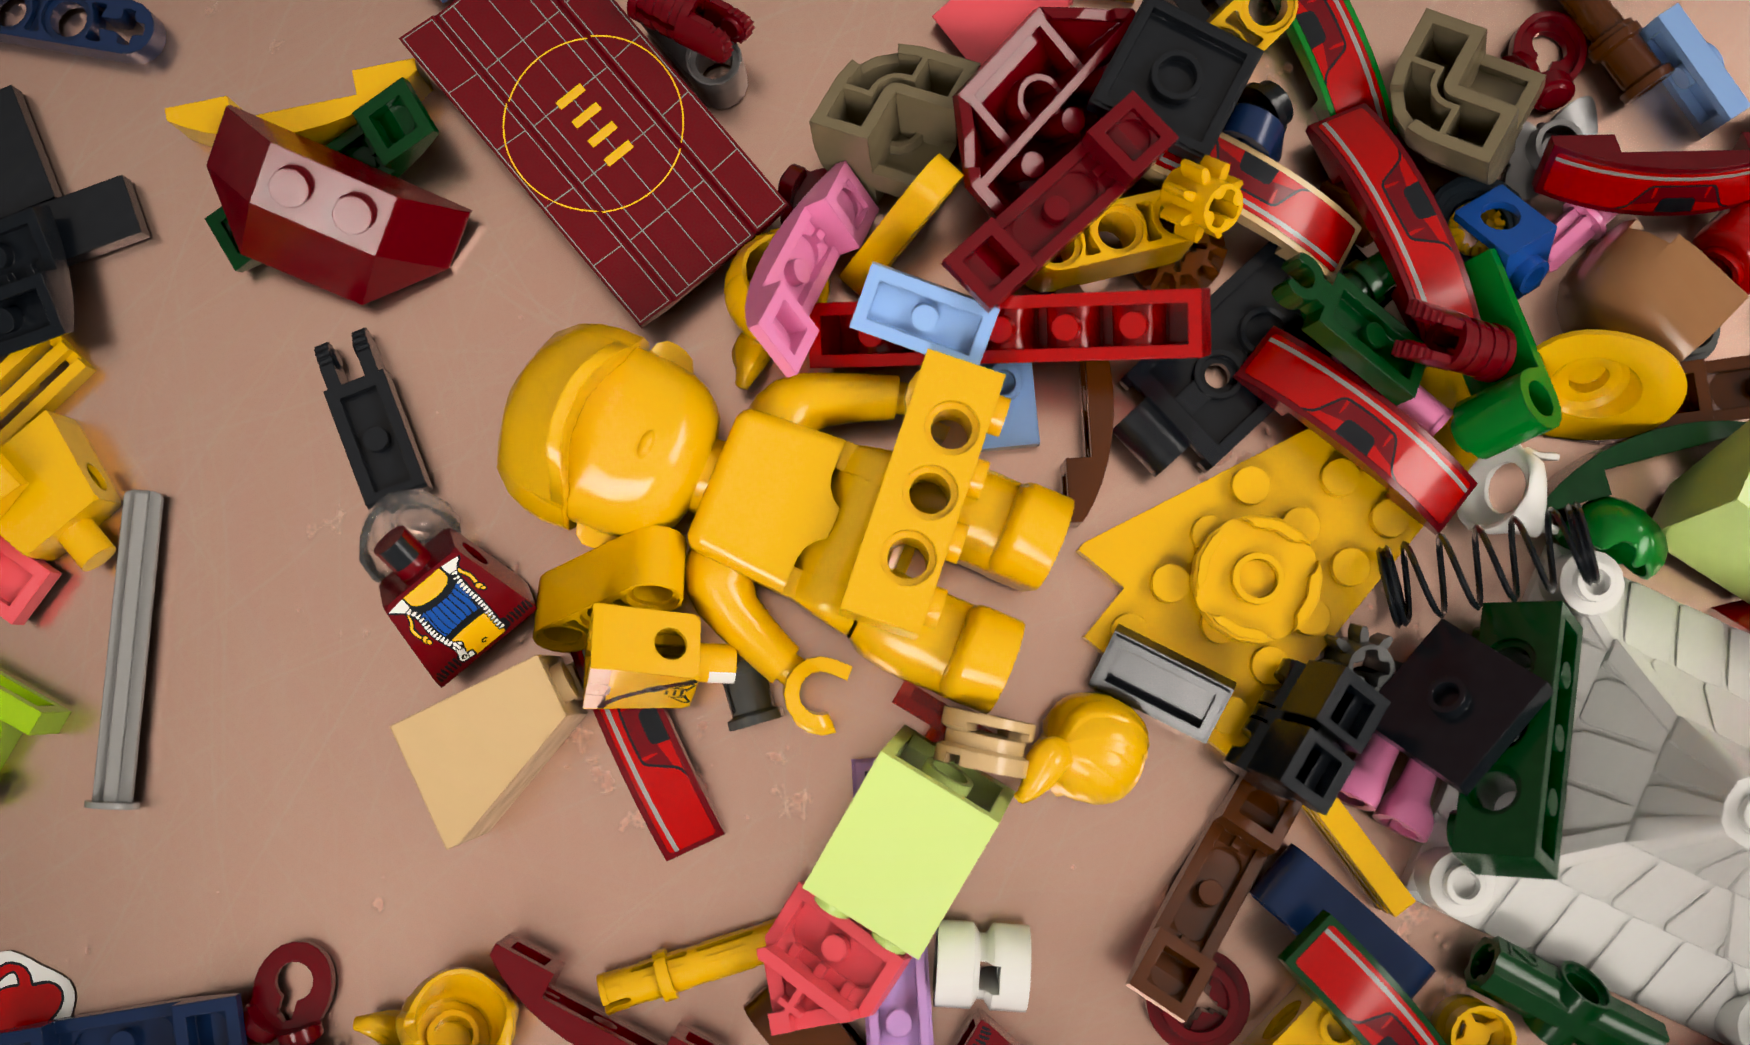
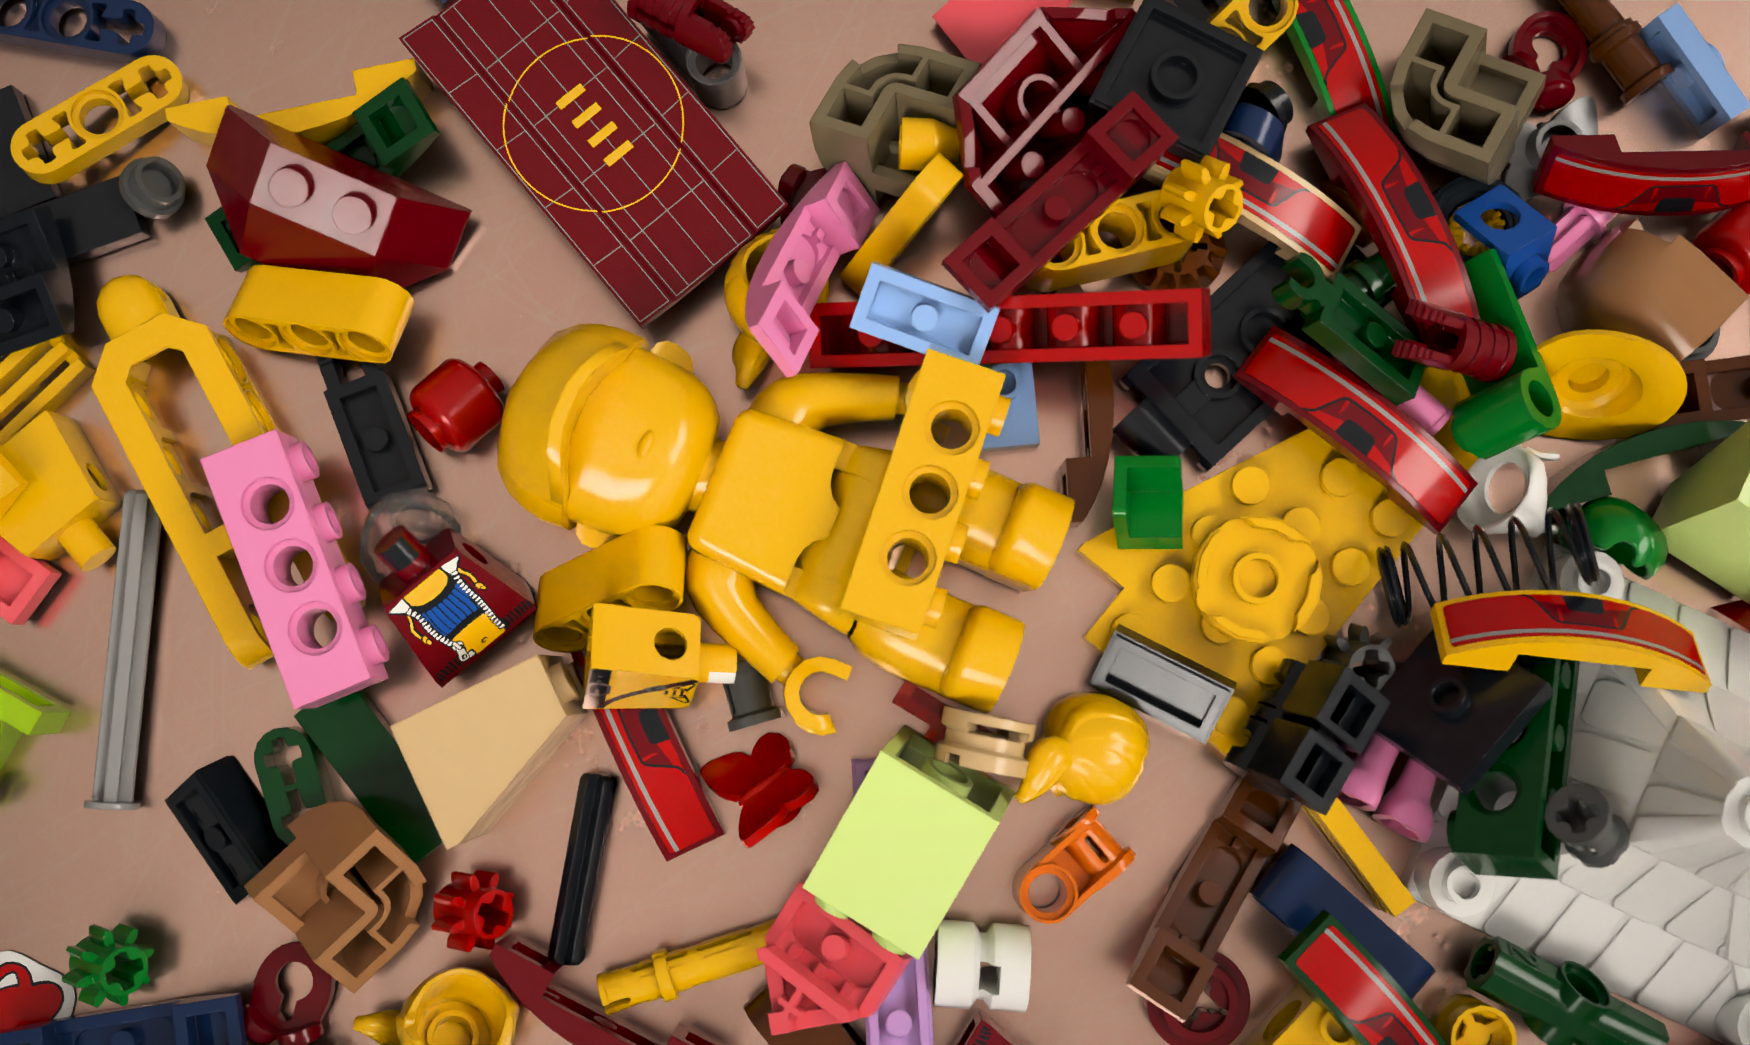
none -> yellow beam [10,55,189,184]
none -> green gear [62,923,155,1008]
none -> yellow piece [91,274,366,669]
none -> dark grey plate [119,156,185,219]
none -> black slope [165,756,288,905]
none -> bright pink brick [200,429,389,709]
none -> yellow beam [223,265,415,363]
none -> medium nougat brick [244,801,427,994]
none -> dark green beam [254,726,336,845]
none -> dark green tile [294,690,443,865]
none -> red head [407,358,505,452]
none -> red gear [431,870,514,953]
none -> black axle [548,772,616,966]
none -> red animal [700,733,819,848]
none -> yellow hose [898,117,959,171]
none -> orange piece [1012,805,1136,924]
none -> green panel [1112,455,1184,549]
none -> slope [1430,590,1711,693]
none -> dark grey bush [1544,784,1630,868]

